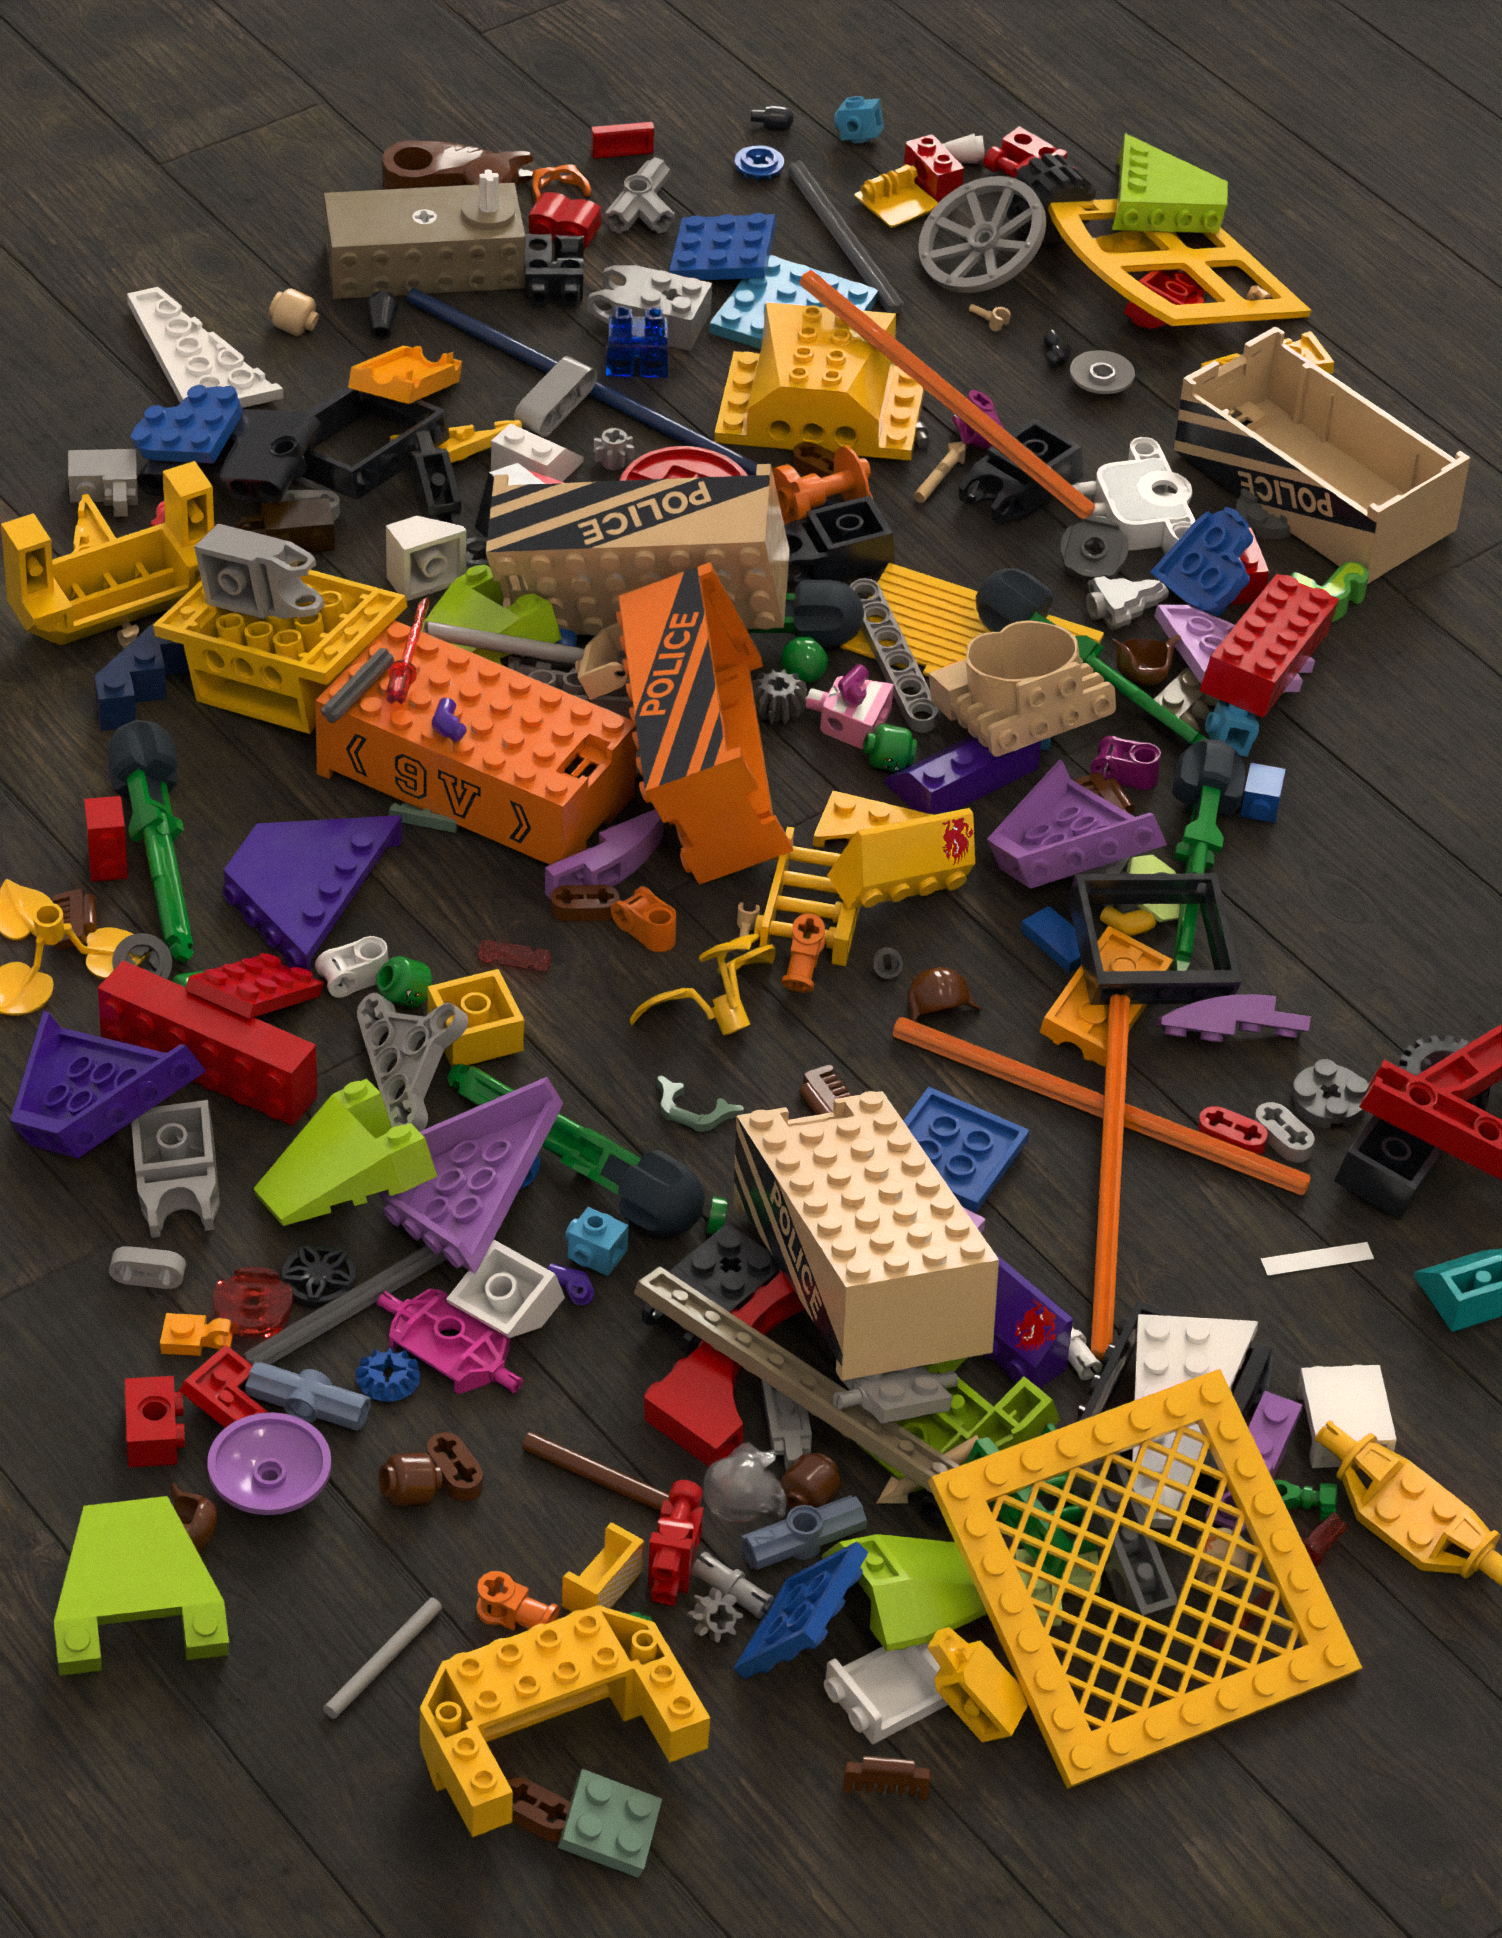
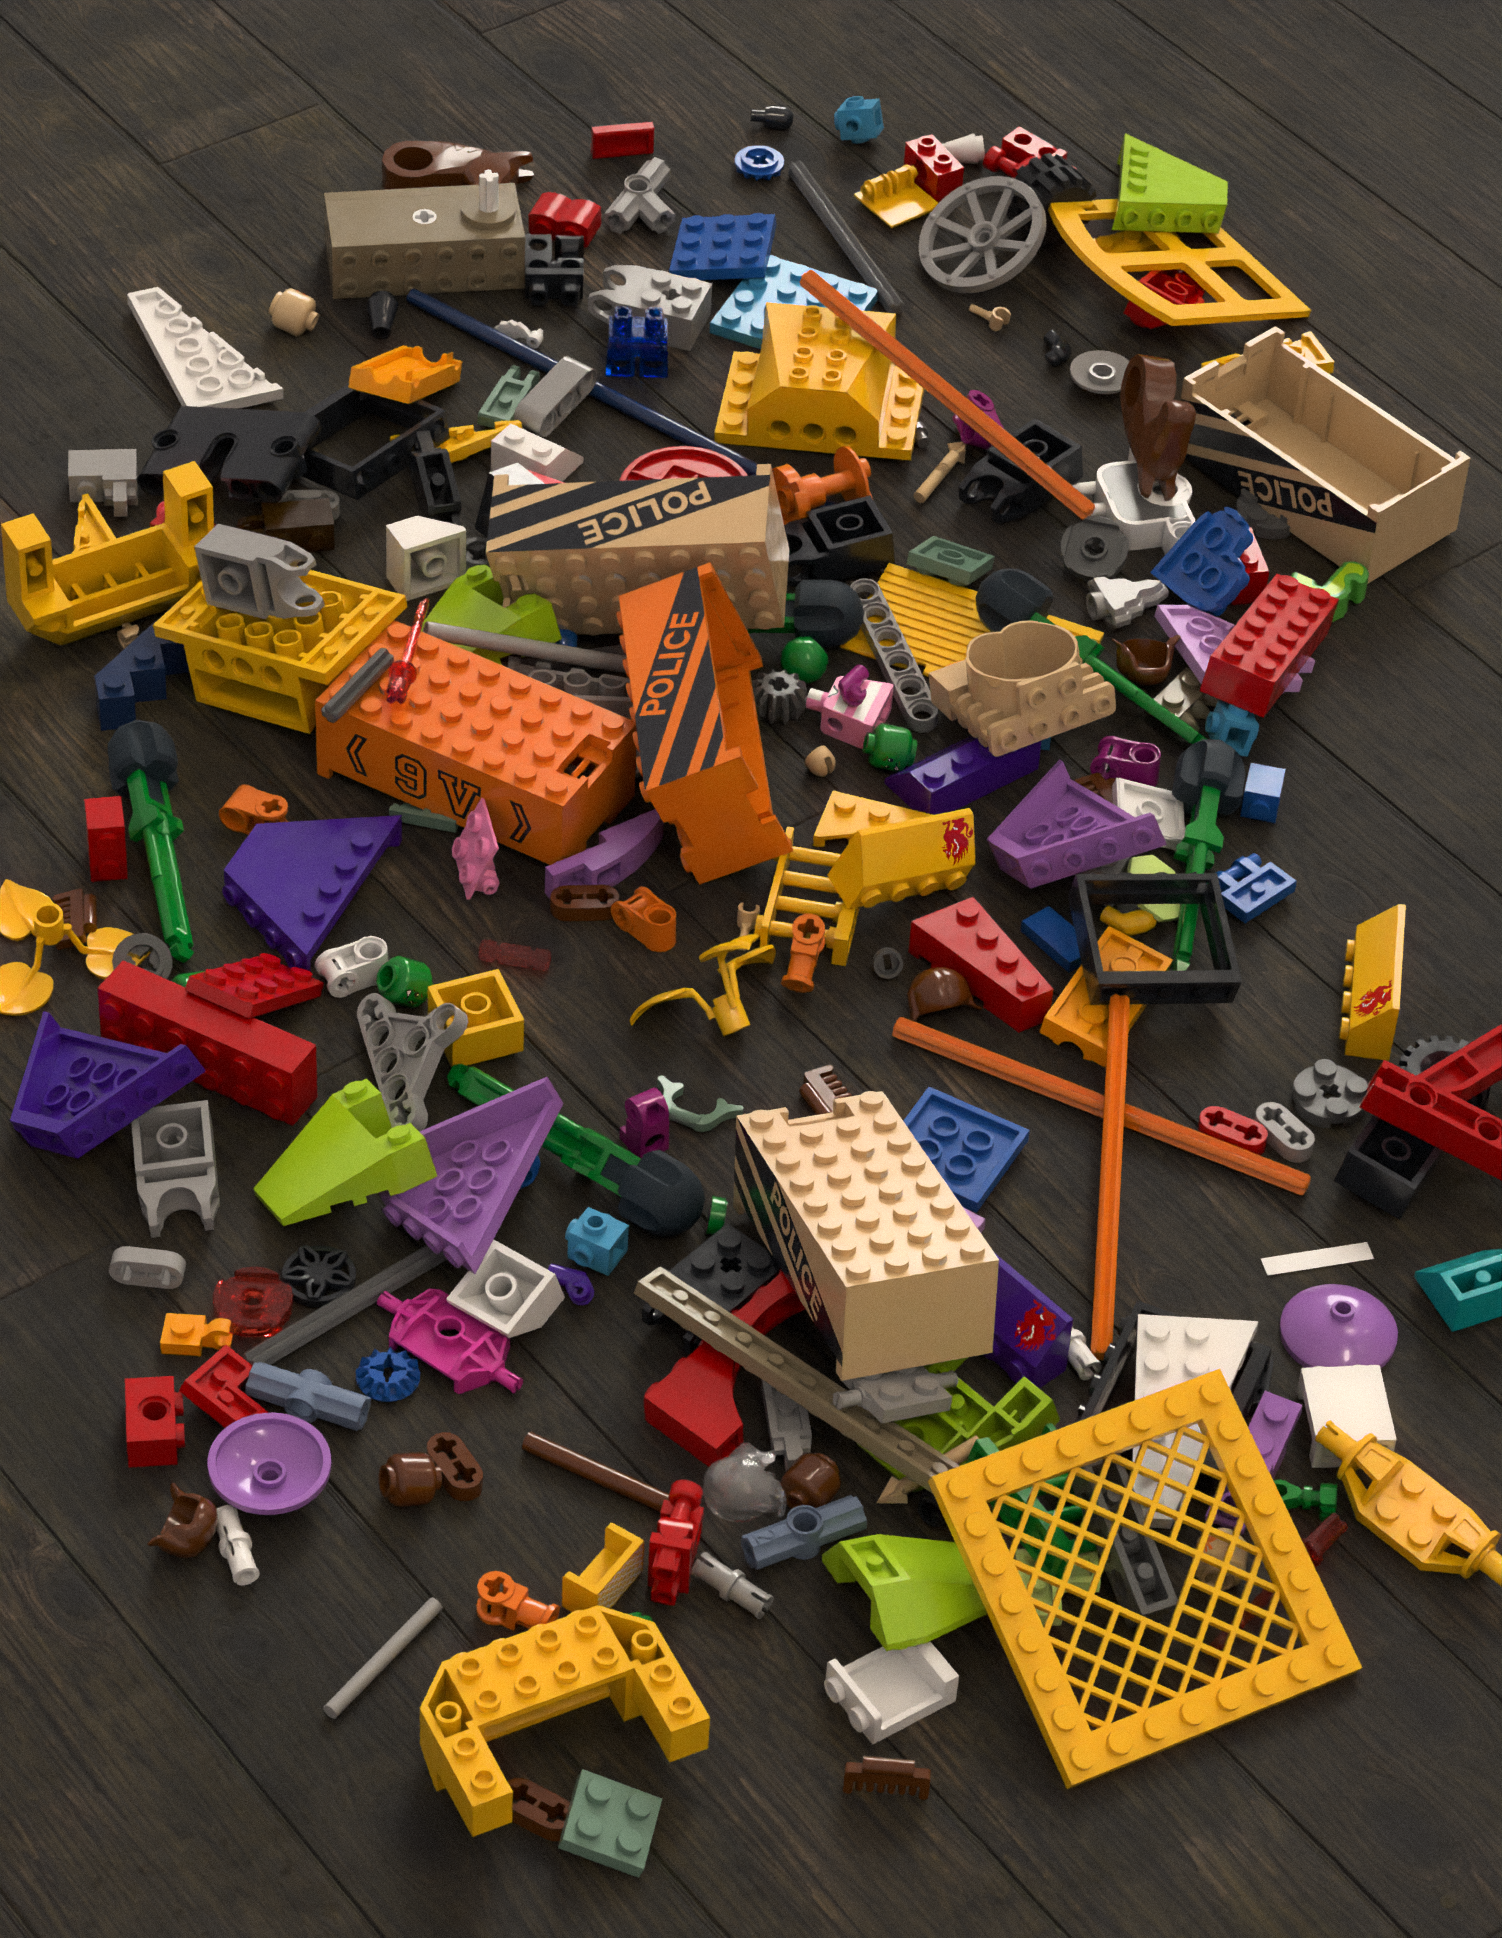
lime wedge [54,1496,229,1676] -> none
blue plate [131,385,243,463] -> none
dark purple arm [432,698,467,742] -> none
orange cap [532,165,591,204] -> none
tan piece [575,623,628,700] -> none
light grey gear [594,428,634,470] -> none
light grey gear [687,1588,743,1642] -> none
blue plate [733,1542,869,1679] -> none
reddish brown beam [792,442,835,478] -> none
yellow hinge [927,1627,1029,1743] -> none
medium lavender slope [1154,994,1311,1042] -> none
tan hand [1246,285,1271,300] -> none
none -> white pin [216,1505,259,1585]
none -> orange piece [219,784,288,835]
none -> bright pink hinge [452,798,499,900]
none -> sand green hinge [477,365,540,429]
none -> white piece [494,319,544,349]
none -> magenta leg [619,1087,669,1158]
none -> tan hinge [804,745,836,777]
none -> sand green plate [906,536,995,586]
none -> red wedge [908,897,1054,1033]
none -> white tile [1112,777,1185,850]
none -> reddish brown animal [1120,354,1196,501]
none -> blue plate [1206,853,1297,923]
none -> medium lavender dish [1279,1284,1398,1369]
none -> yellow slope [1339,904,1406,1061]

